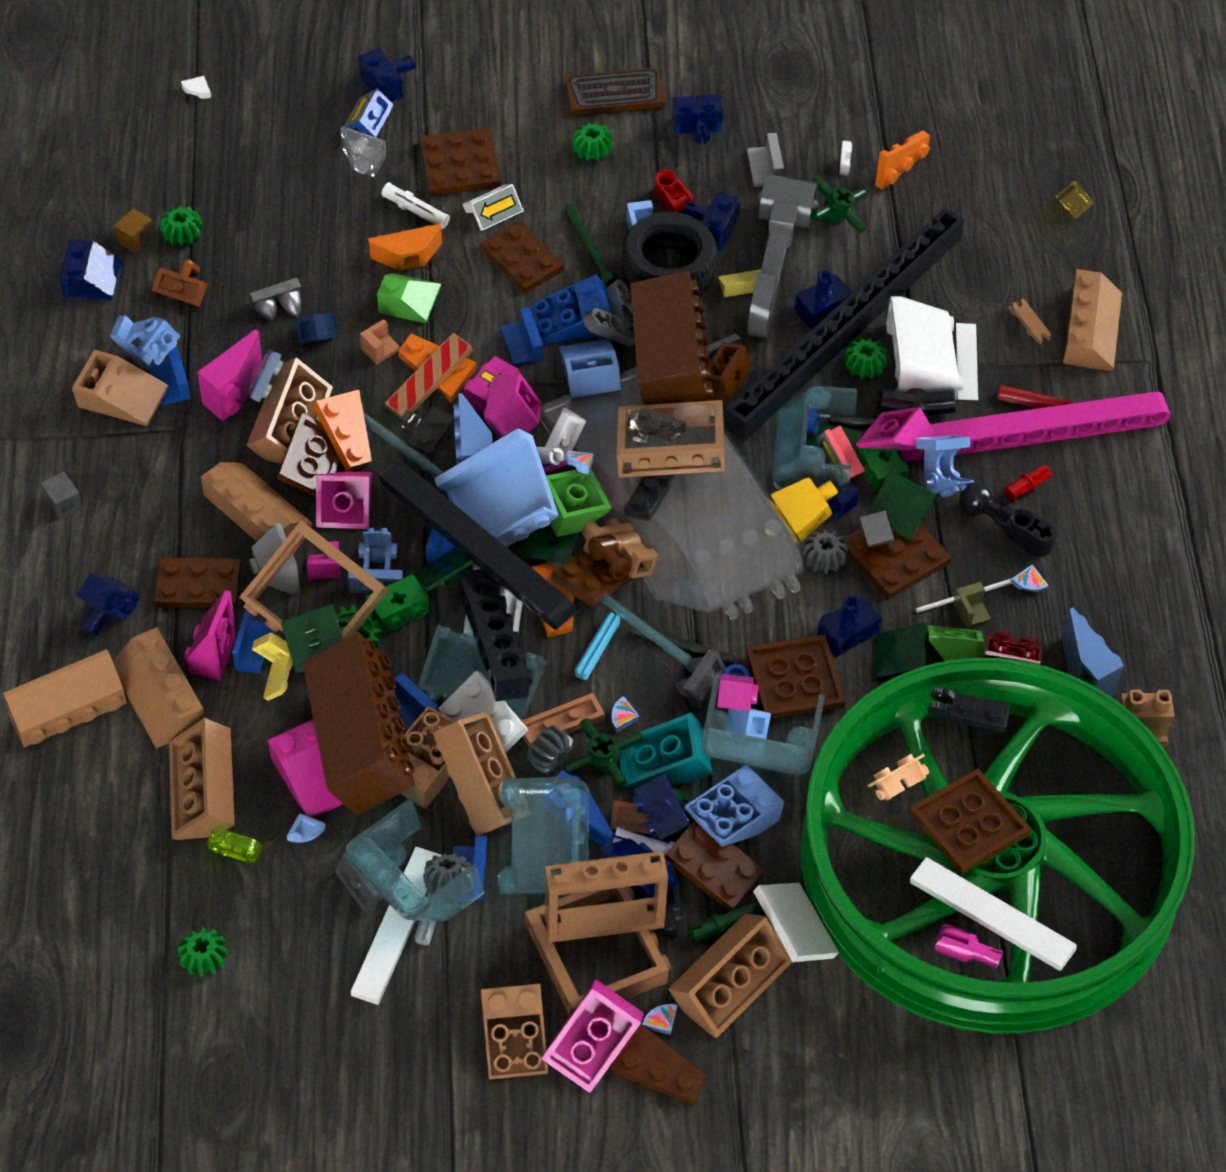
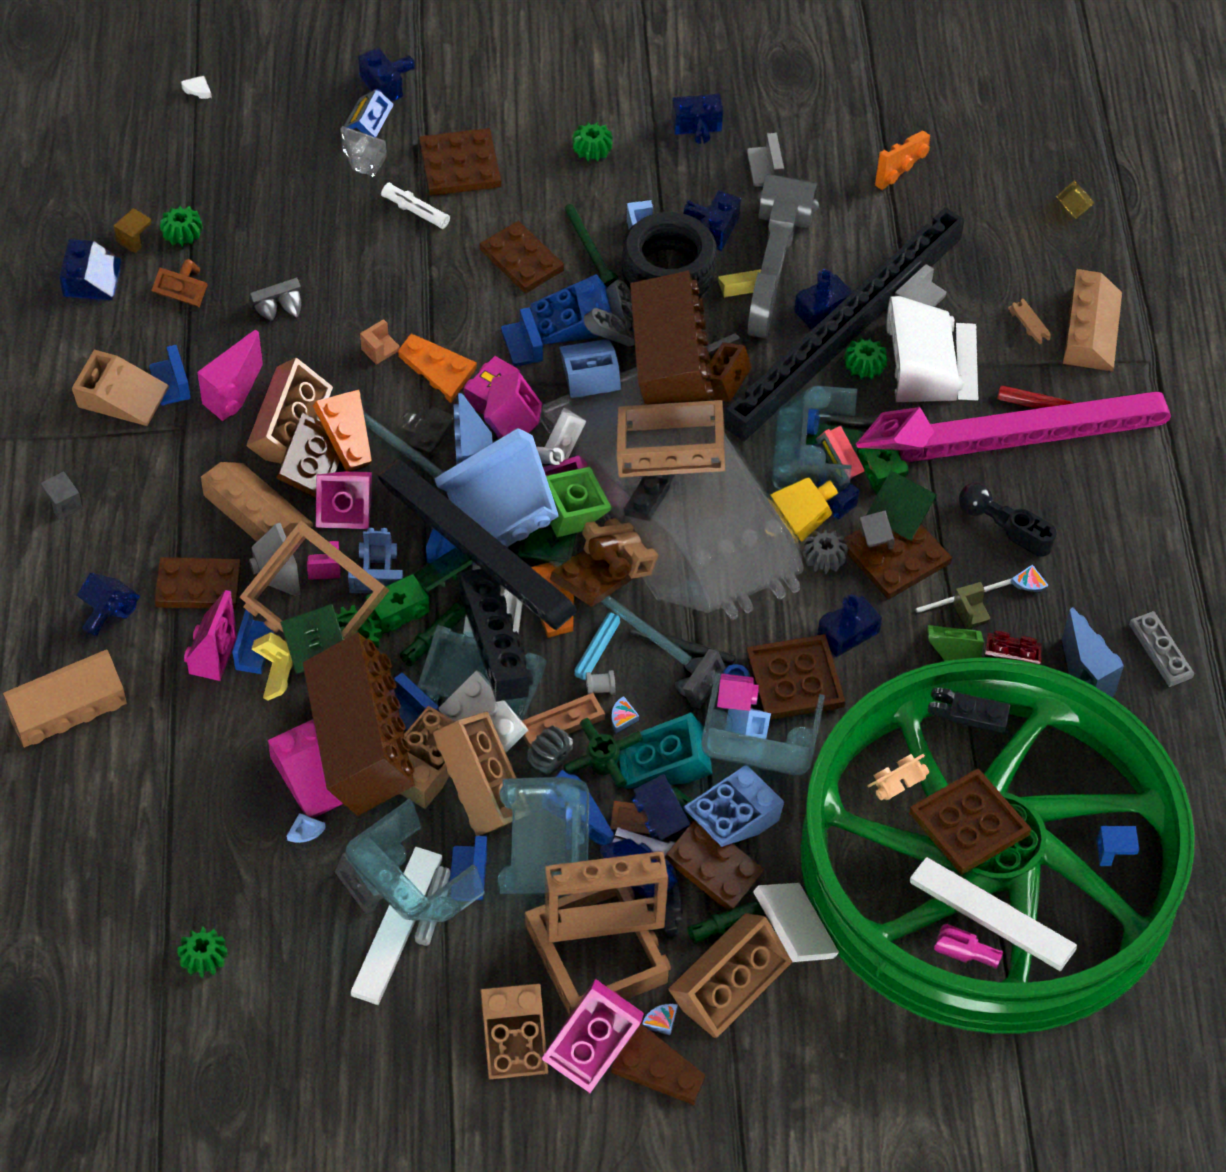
medium blue tile [110,315,180,368] -> none
medium nougat slope [113,627,205,749] -> none
medium nougat slope [169,718,235,840] -> none
clear neon green beam [207,829,262,863] -> none
sand blue piece [247,349,283,402] -> none
dark blue panel [295,314,337,344] -> none
orange slope [368,224,442,272] -> none
bright green slope [377,273,441,324] -> none
medium nougat tile [385,333,473,421] -> none
dark grey gear [423,853,472,899] -> none
panel [463,184,523,231] -> none
tile [565,68,665,116] -> none
light blue tile [567,451,593,474] -> none
clear smoke plate [628,408,686,444] -> none
red piece [654,170,695,212] -> none
dark green bar [811,176,866,234] -> none
white tile [840,141,852,176] -> none
dark green piece [874,622,927,680] -> none
black piece [876,388,956,418] -> none
medium blue tile [916,435,974,498] -> none
red axle [1004,465,1052,502] -> none
medium nougat hips [1120,690,1174,747] -> none
none -> dark green pin [400,603,466,666]
none -> light grey bush [586,670,615,695]
none -> light grey panel [895,264,946,307]
none -> blue panel [1096,826,1139,866]
none -> light grey tile [1129,611,1194,687]

